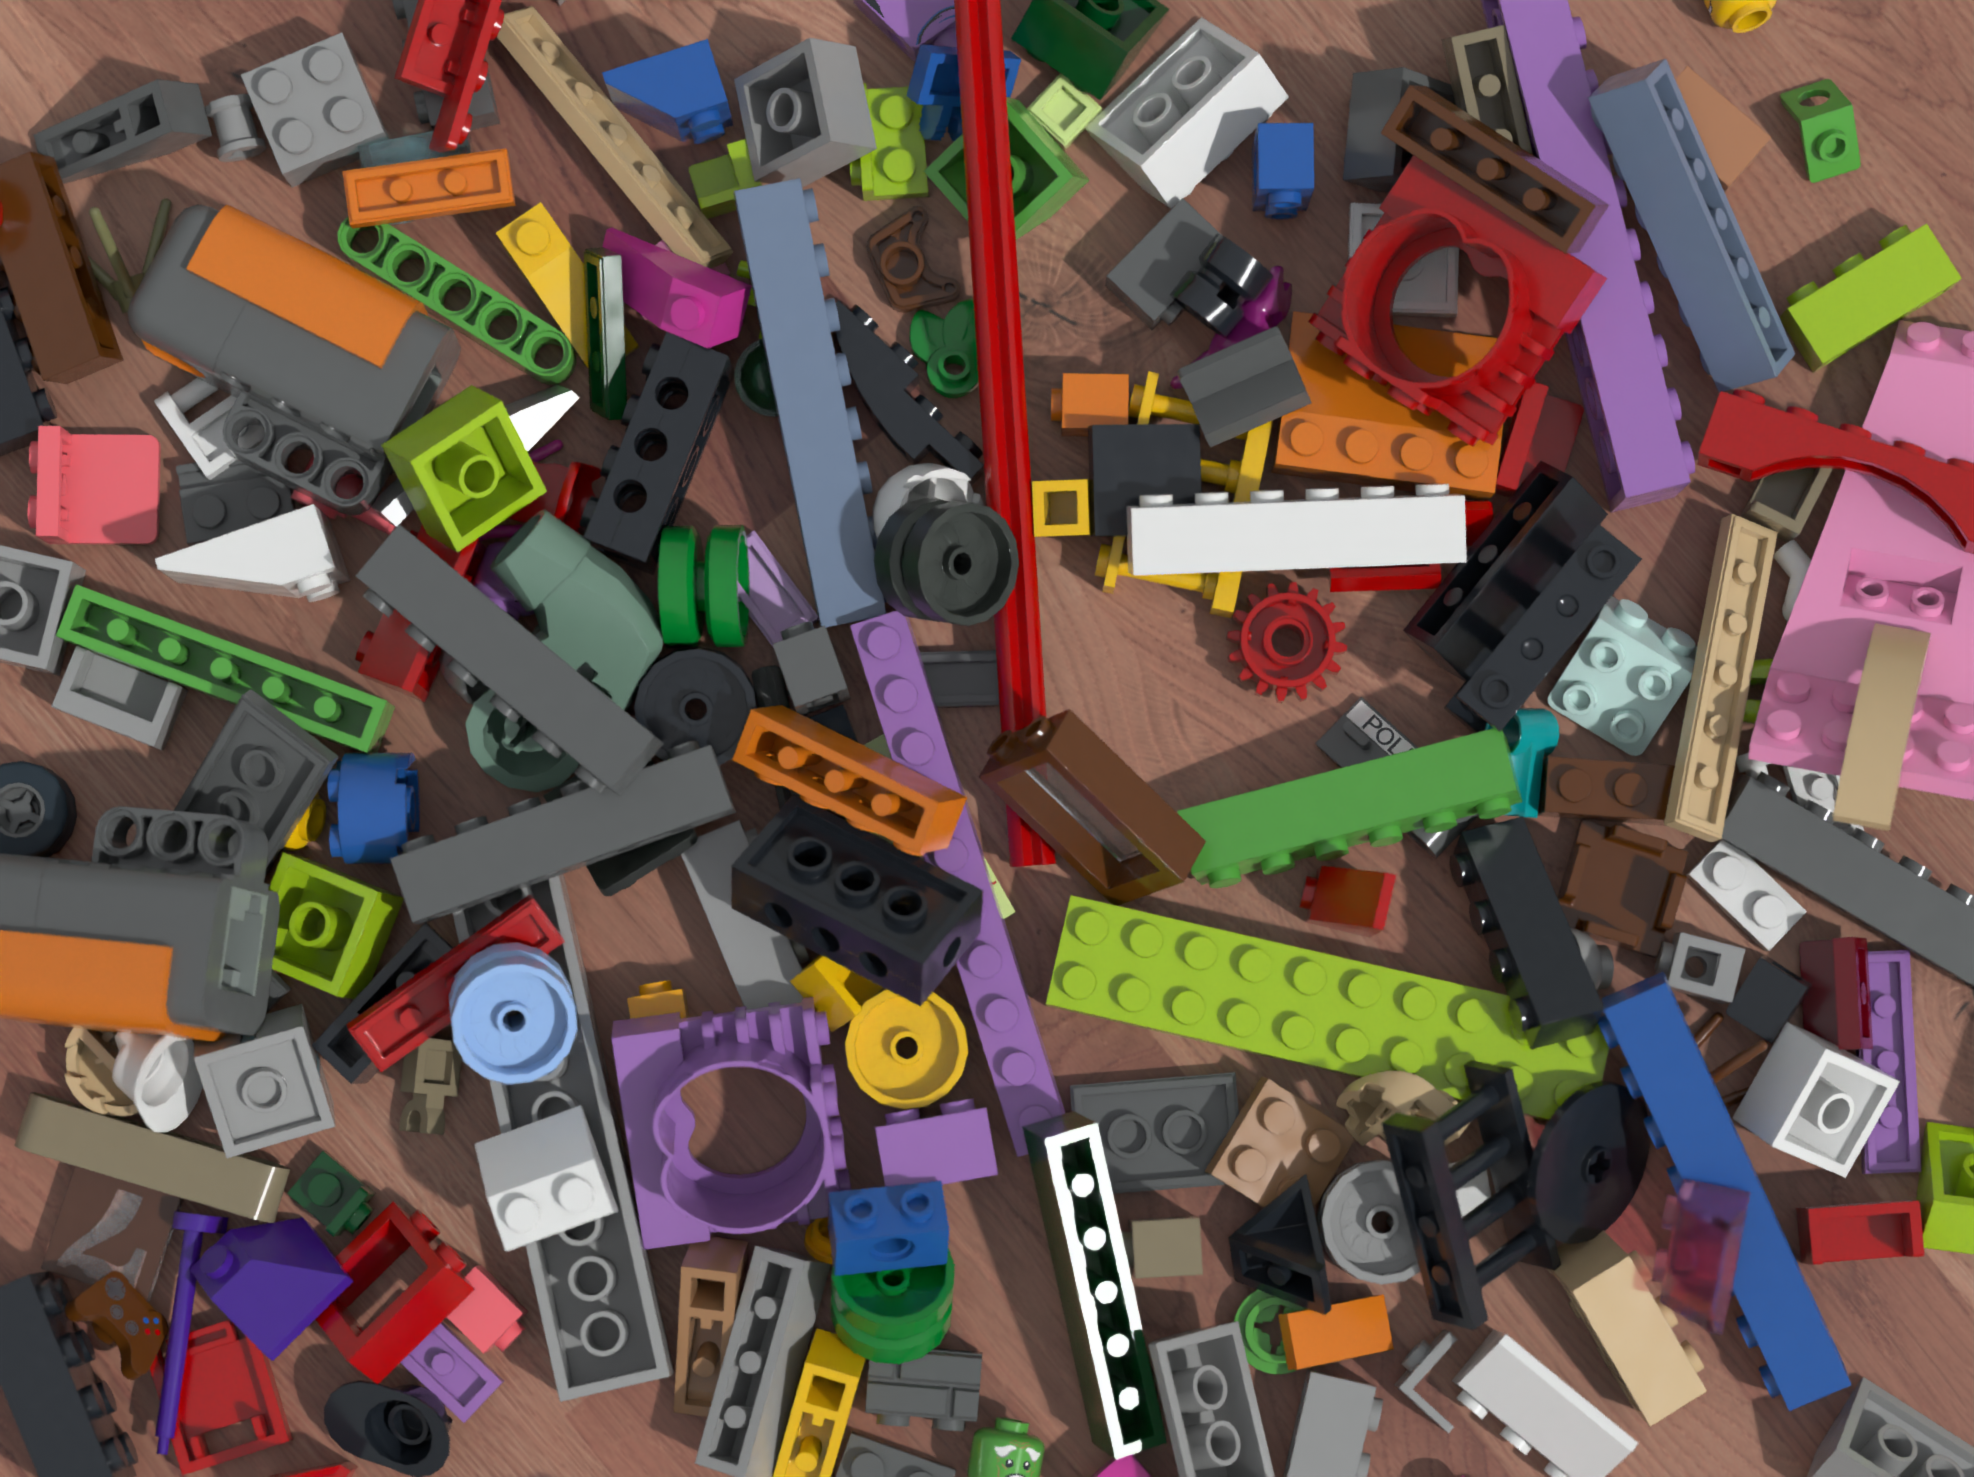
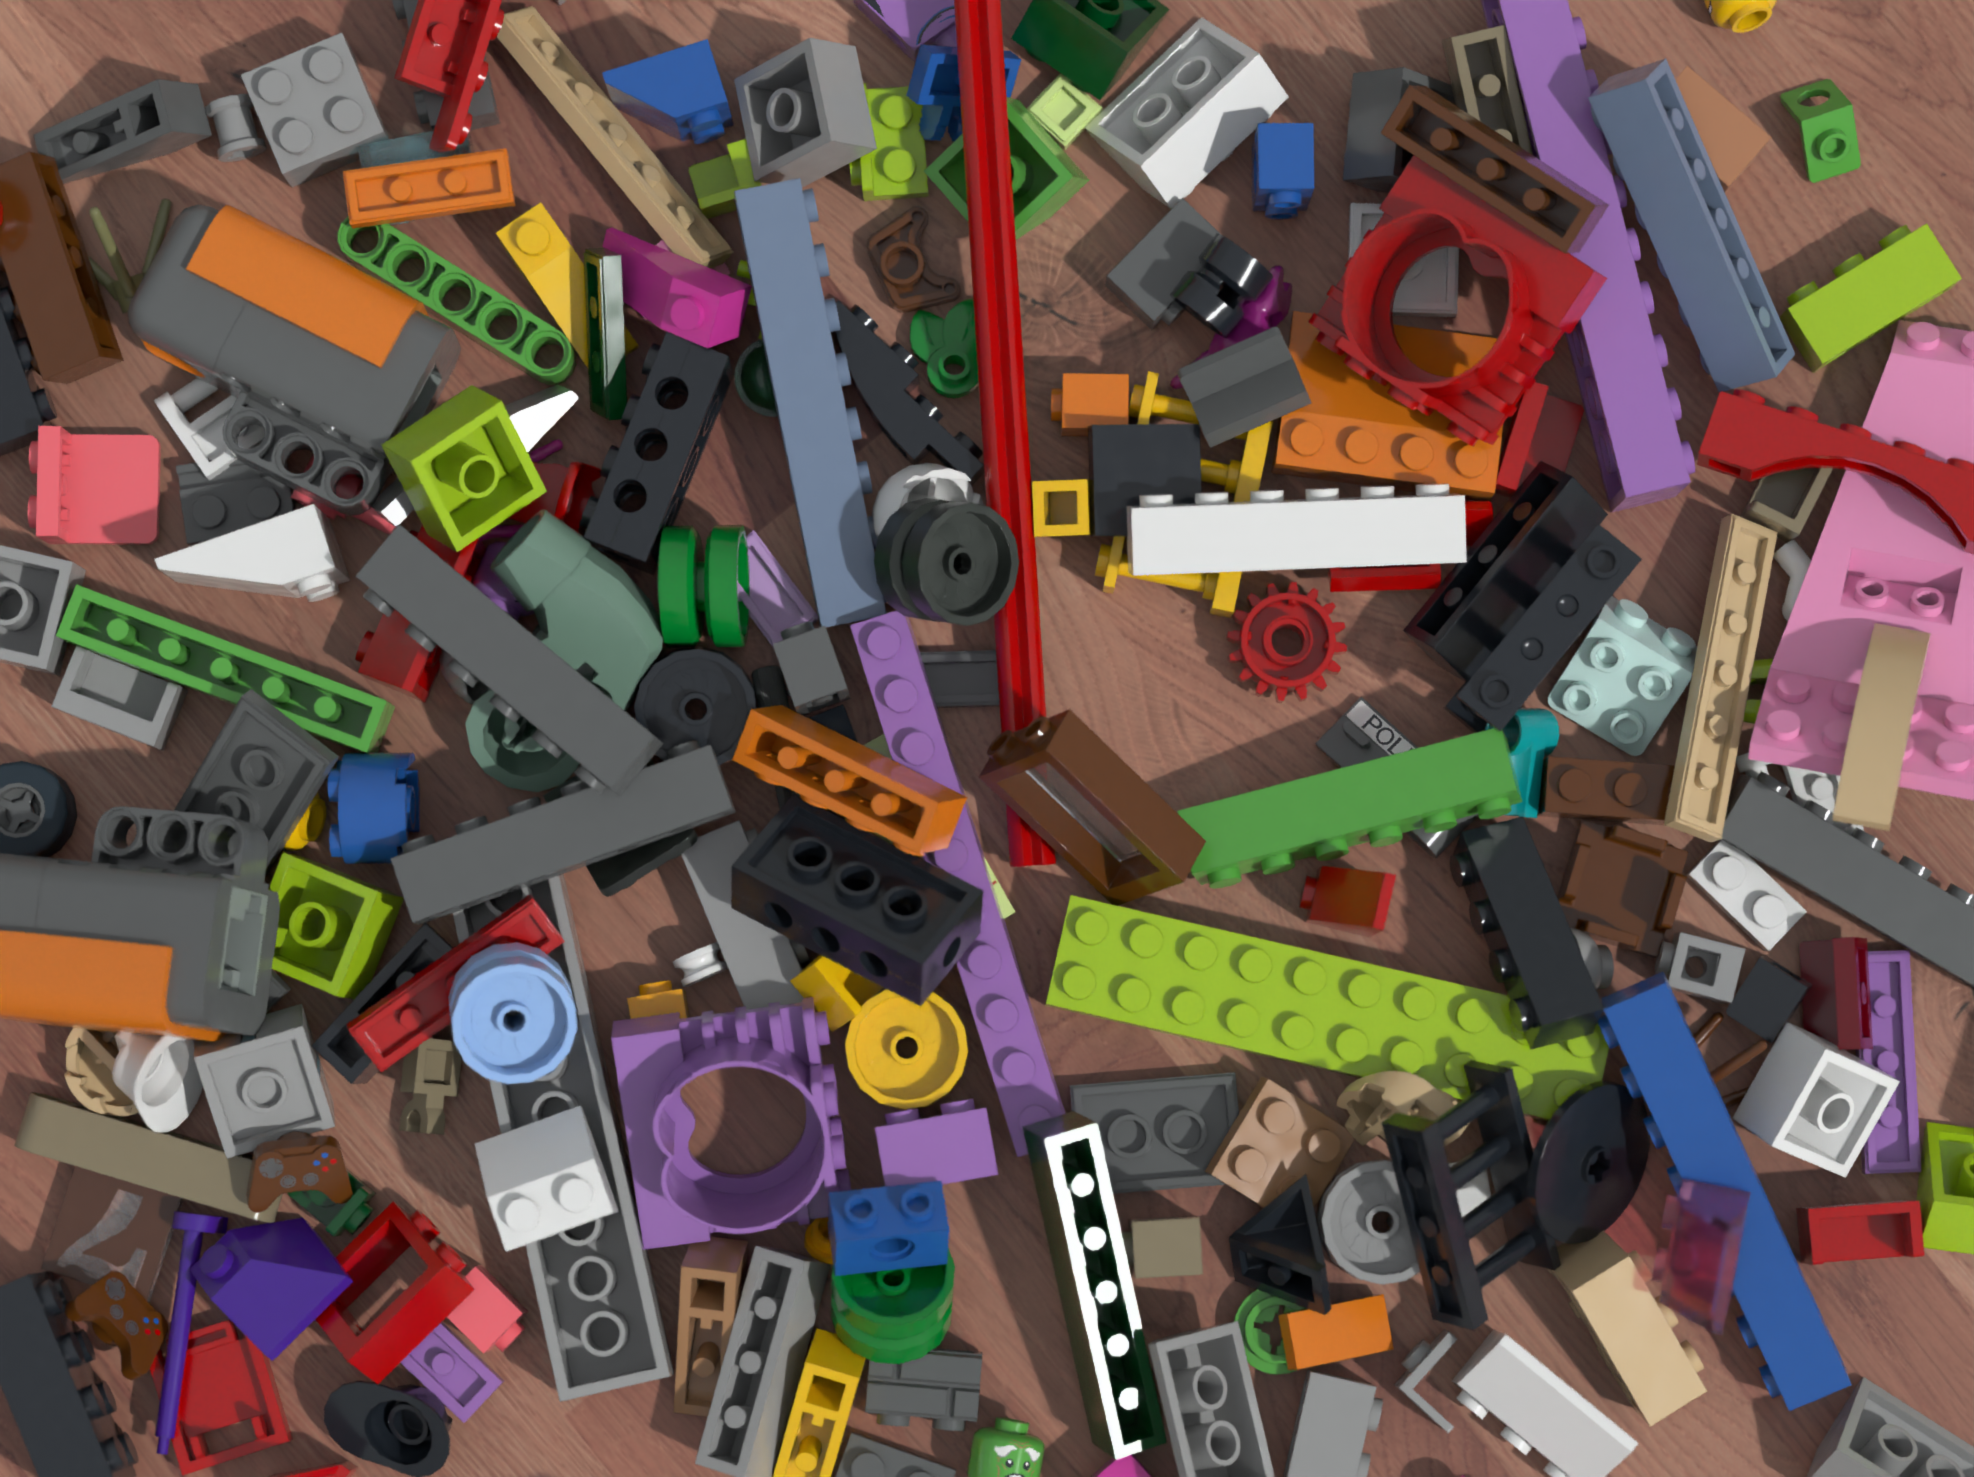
none -> reddish brown piece [246,1131,353,1212]
none -> white bush [673,942,728,987]

